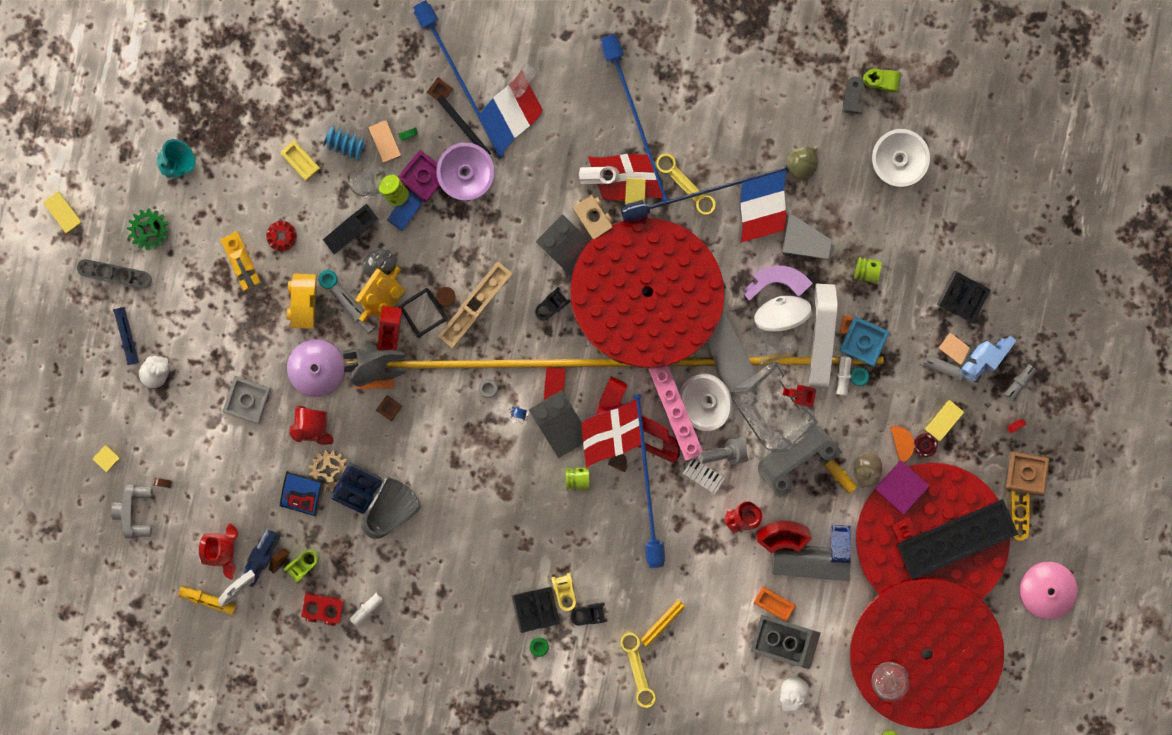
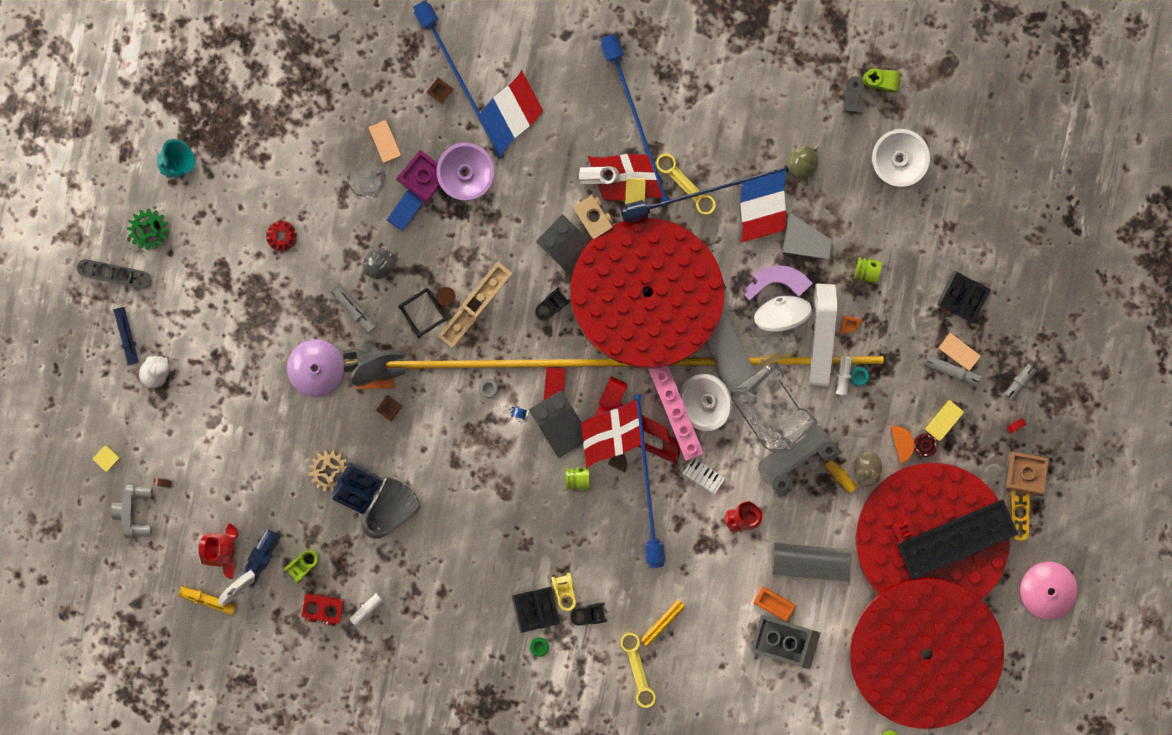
light yellow tile [43,191,82,234] -> none
yellow plate [220,231,261,291] -> none
light grey tile [222,376,271,424] -> none
reddish brown tile [269,549,290,574] -> none
slope [279,470,324,517] -> none
light yellow tile [280,140,321,181] -> none
yellow brick [287,274,317,329] -> none
red piece [289,406,333,445] -> none
teal tile [318,270,338,289] -> none
black slope [322,204,380,255] -> none
dark azure piece [323,125,366,161] -> none
yellow plate [355,265,406,323] -> none
red brick [377,306,402,351] -> none
lime piece [379,175,409,206] -> none
green tile [398,127,418,141] -> none
black bar [436,95,492,155] -> none
clear leg [508,60,538,98] -> none
light grey piece [697,436,749,464] -> none
red brick [756,521,812,554] -> none
white hair [780,676,809,712] -> none
red plate [782,385,816,408] -> none
clear blue tile [831,525,851,563] -> none
dark azure plate [839,316,890,367] -> none
clear cylinder [871,662,910,702] -> none
magenta tile [875,460,929,514] -> none
light blue plate [959,336,1017,382] -> none

